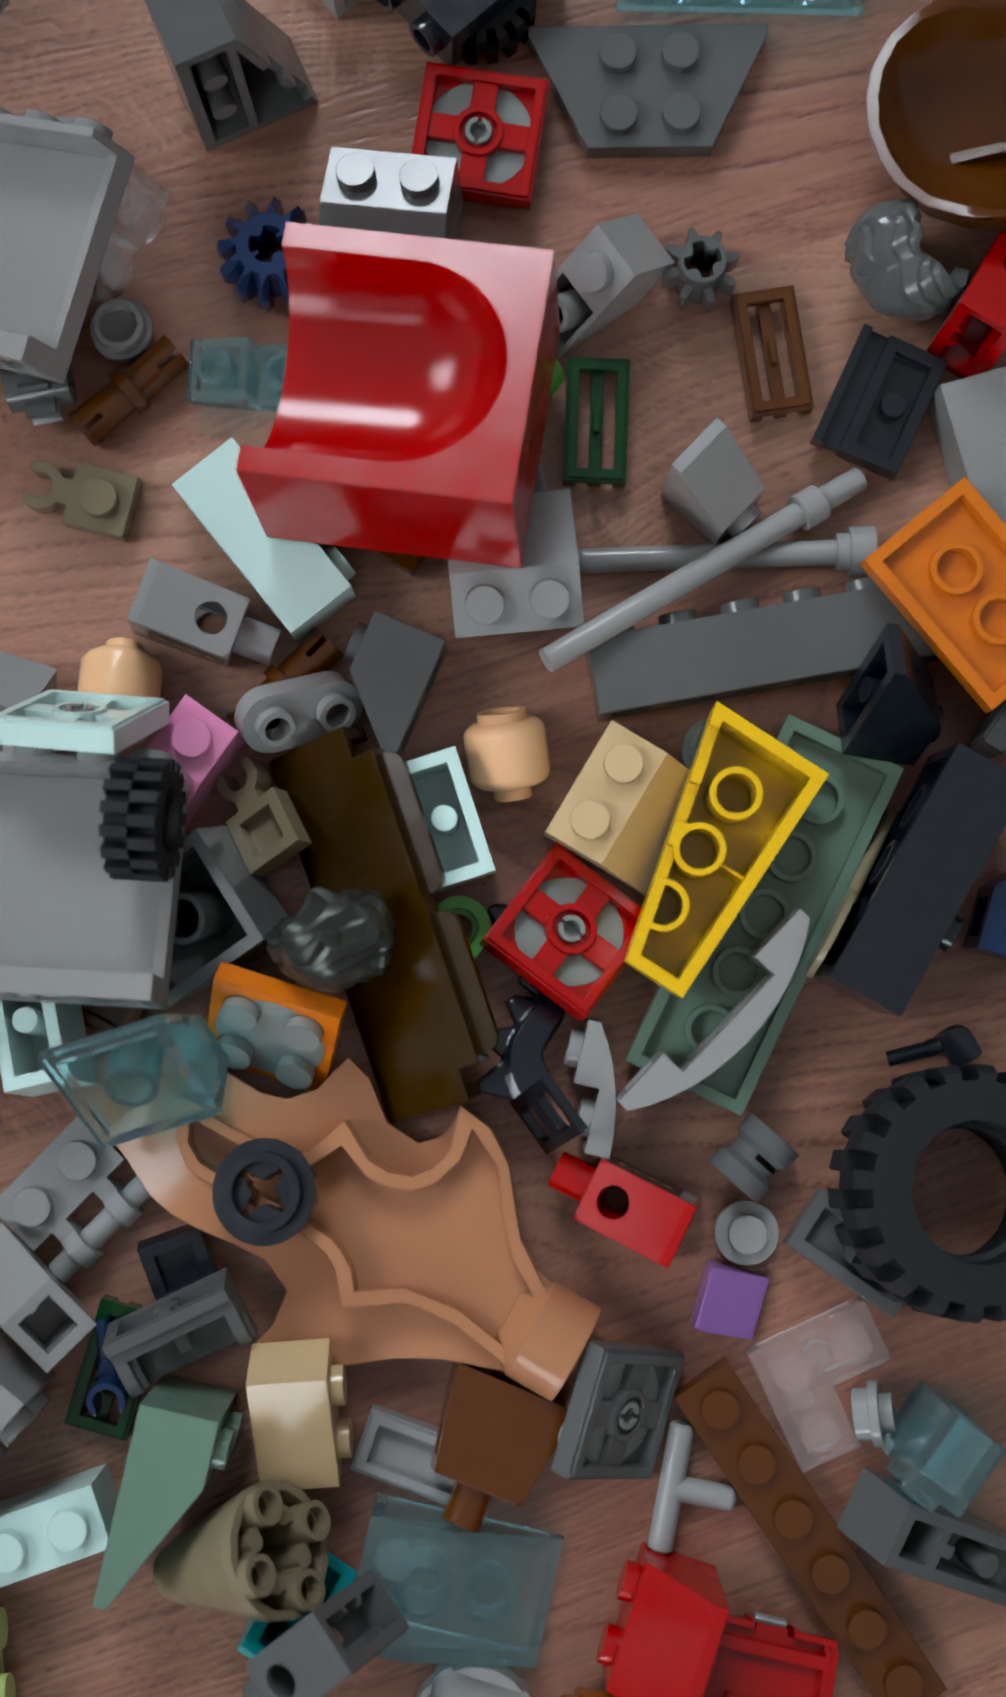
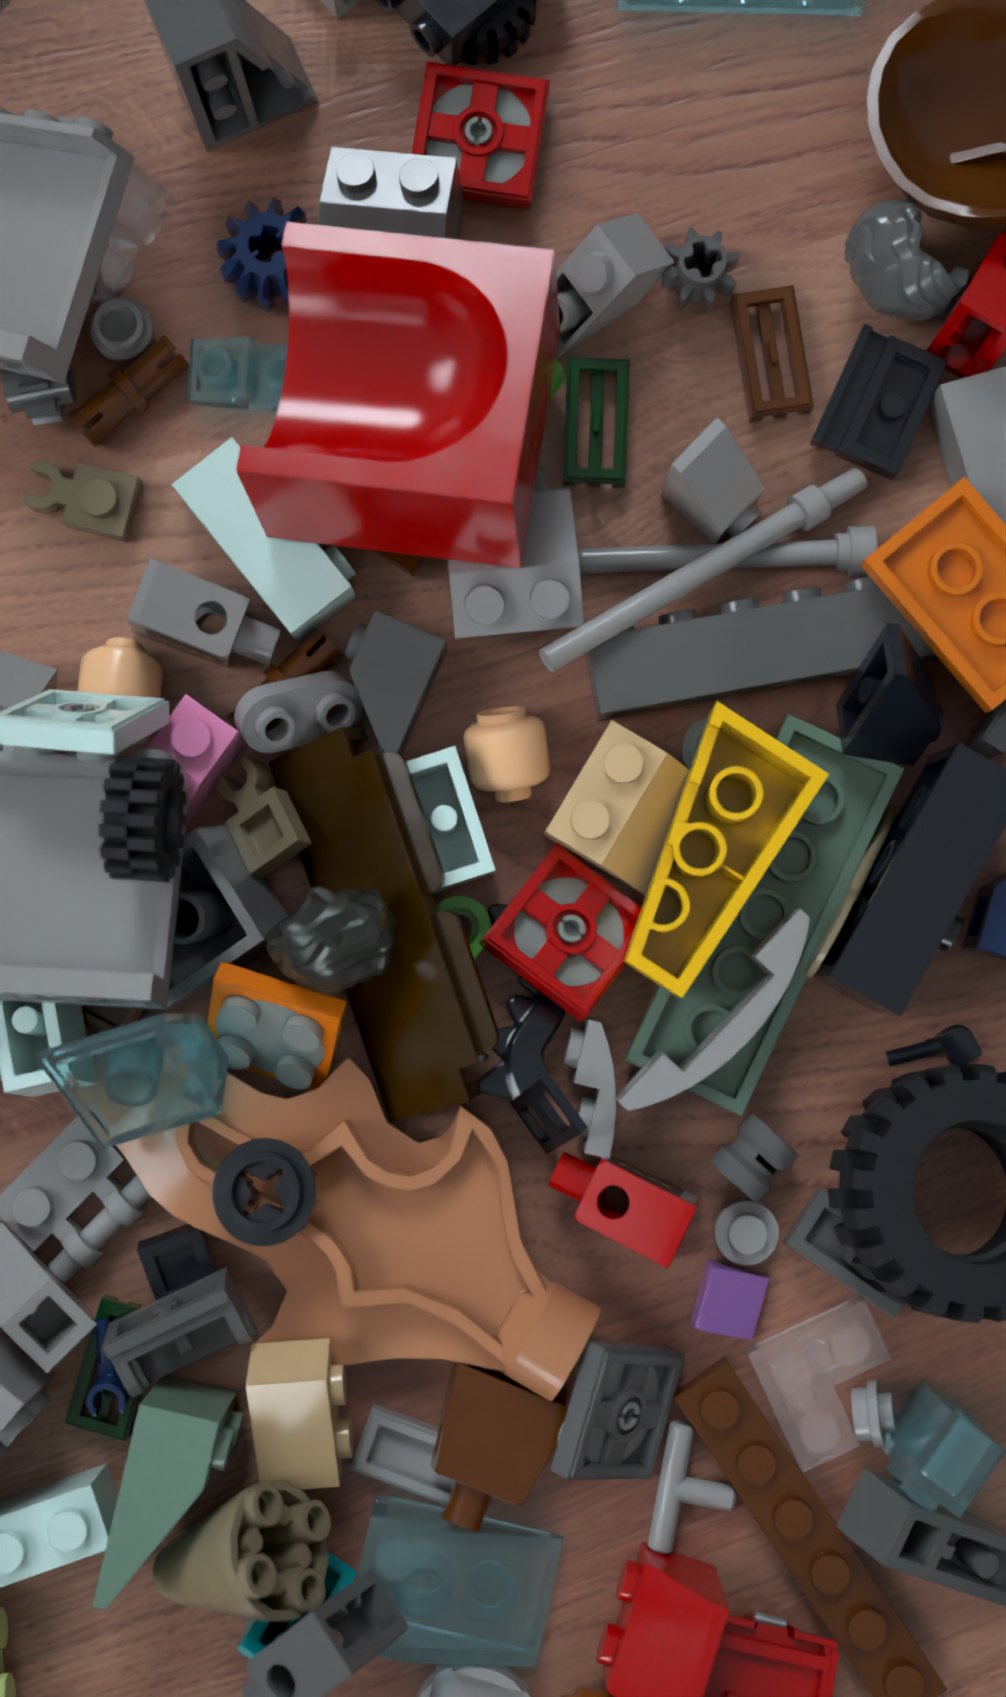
dark grey wing [528,24,768,158] -> none

